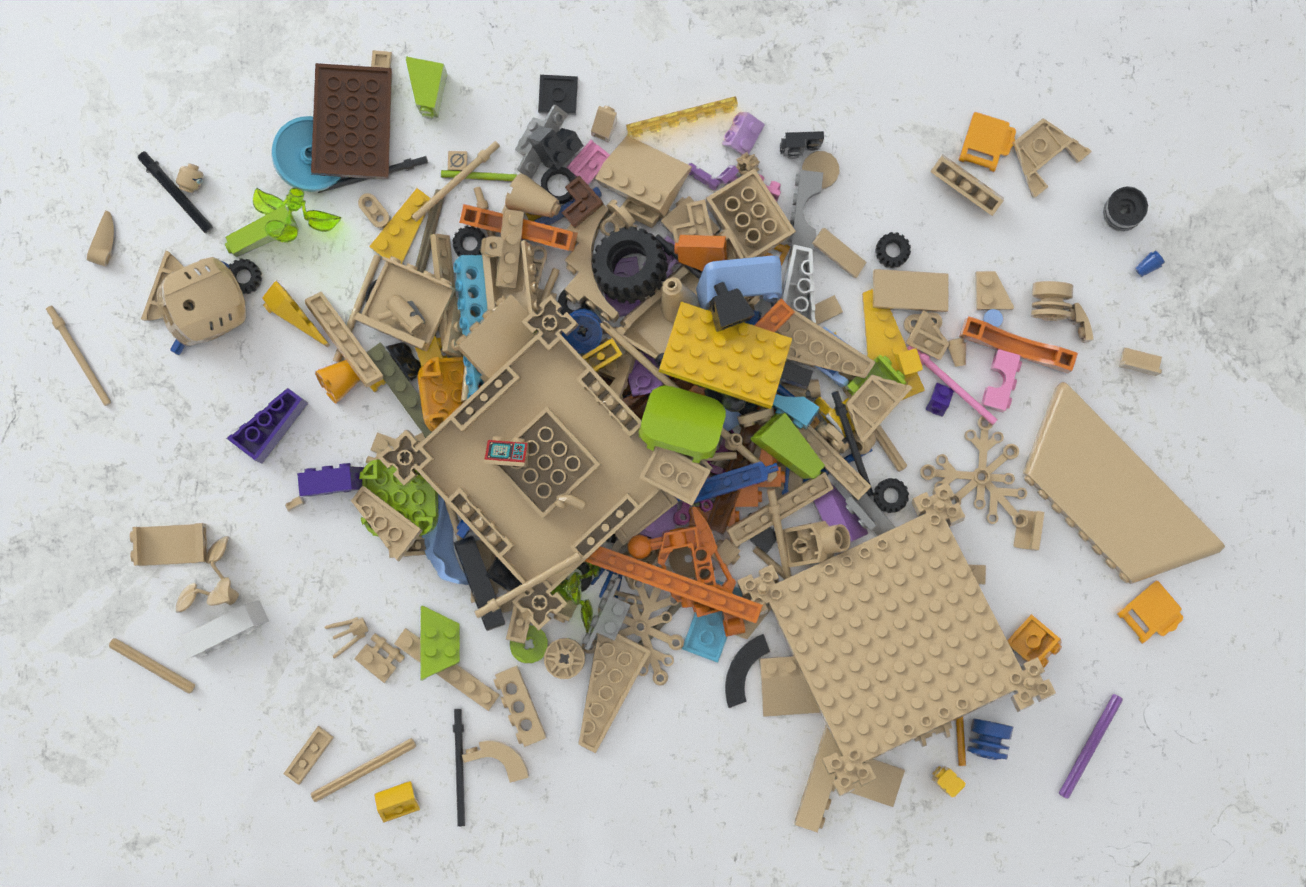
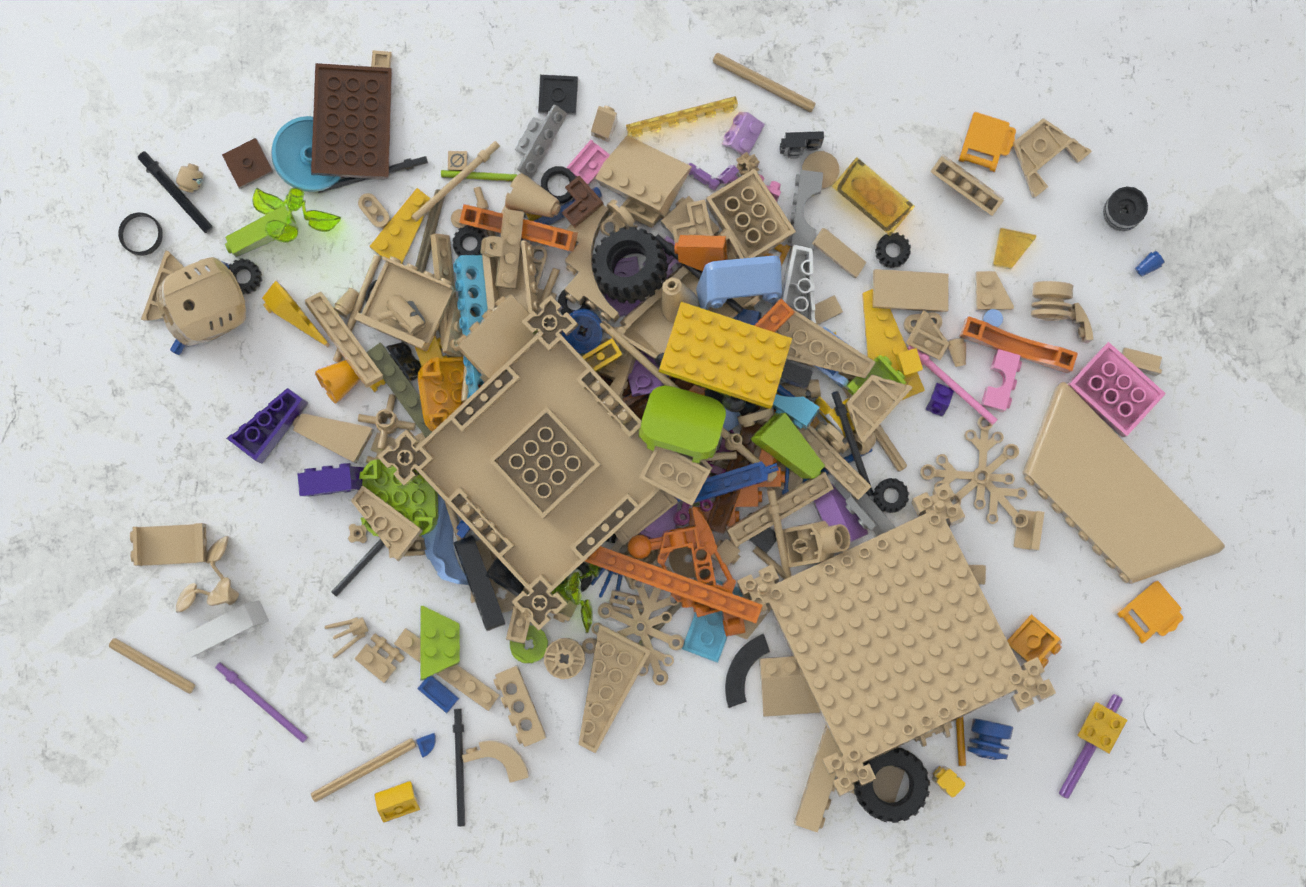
tan bar [46,305,111,406] -> none
tan piece [87,210,114,267] -> none
tan tile [283,726,334,785] -> none
tan tile [285,496,306,512] -> none
lime slope [406,56,448,119] -> none
tan bar [474,552,581,618] -> none
slope [484,436,529,467] -> none
black brick [527,126,584,170] -> none
tan arm [554,494,585,510] -> none
light grey bracket [582,577,630,650] -> none
black torso [709,282,755,332] -> none
none -> black tyre [118,212,163,256]
none -> medium lavender bar [215,662,308,743]
none -> reddish brown plate [222,138,273,189]
none -> tan slope [293,413,374,464]
none -> black bar [331,539,385,597]
none -> tan cone [334,288,359,317]
none -> tan plate [348,524,367,543]
none -> tan bar [358,394,416,451]
none -> blue tile [416,733,436,758]
none -> blue tile [417,676,460,714]
none -> tan plate [451,209,467,228]
none -> tan axle [713,53,816,112]
none -> clear yellow windscreen [832,157,915,236]
none -> black tyre [854,747,930,823]
none -> clear yellow wing [992,228,1036,270]
none -> bright pink slope [1068,342,1166,437]
none -> yellow hinge [1077,701,1127,754]

